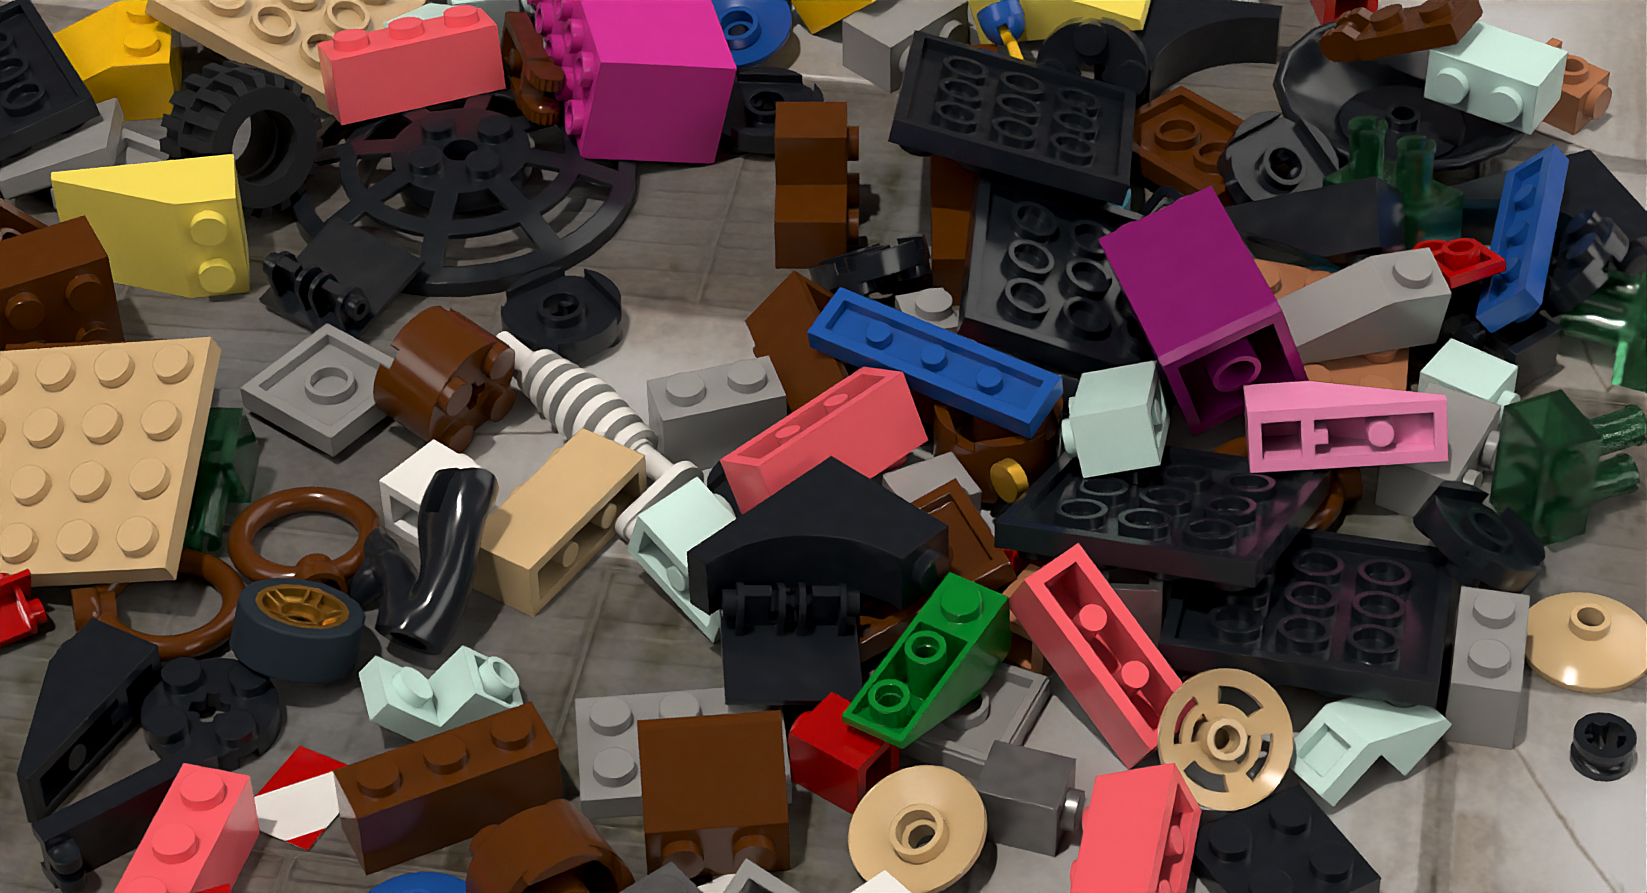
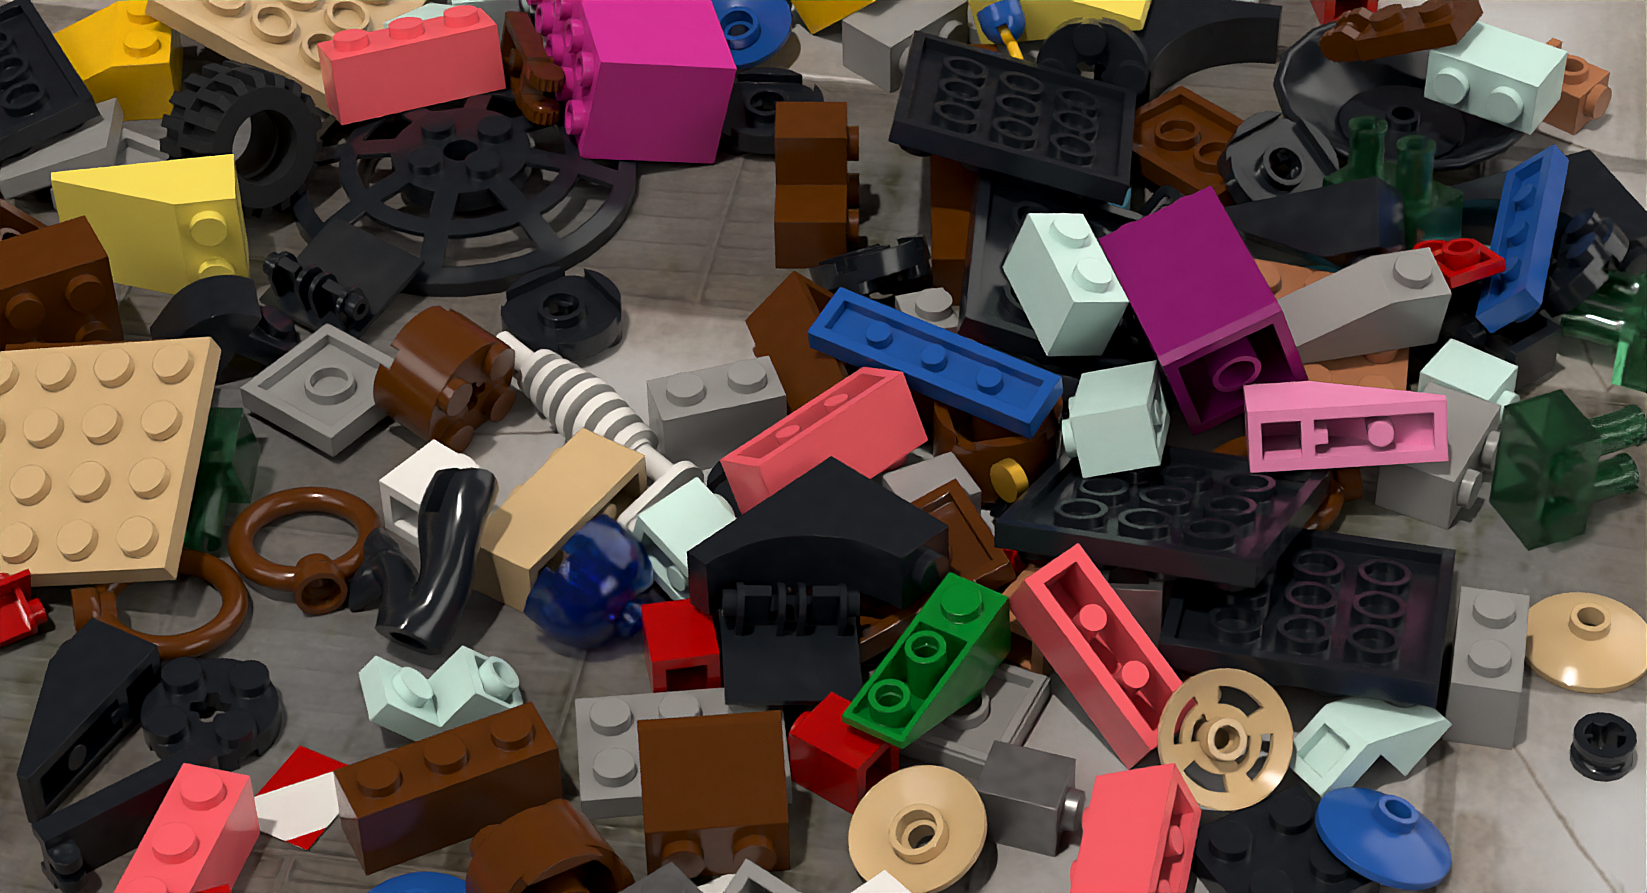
black wheel [229,578,366,684] -> none
black plate [1413,481,1546,594] -> none
none -> black brick [150,275,298,379]
none -> clear blue cylinder [523,514,654,649]
none -> red brick [641,598,721,693]
none -> light aqua brick [1002,213,1129,356]
none -> blue dish [1315,787,1452,891]

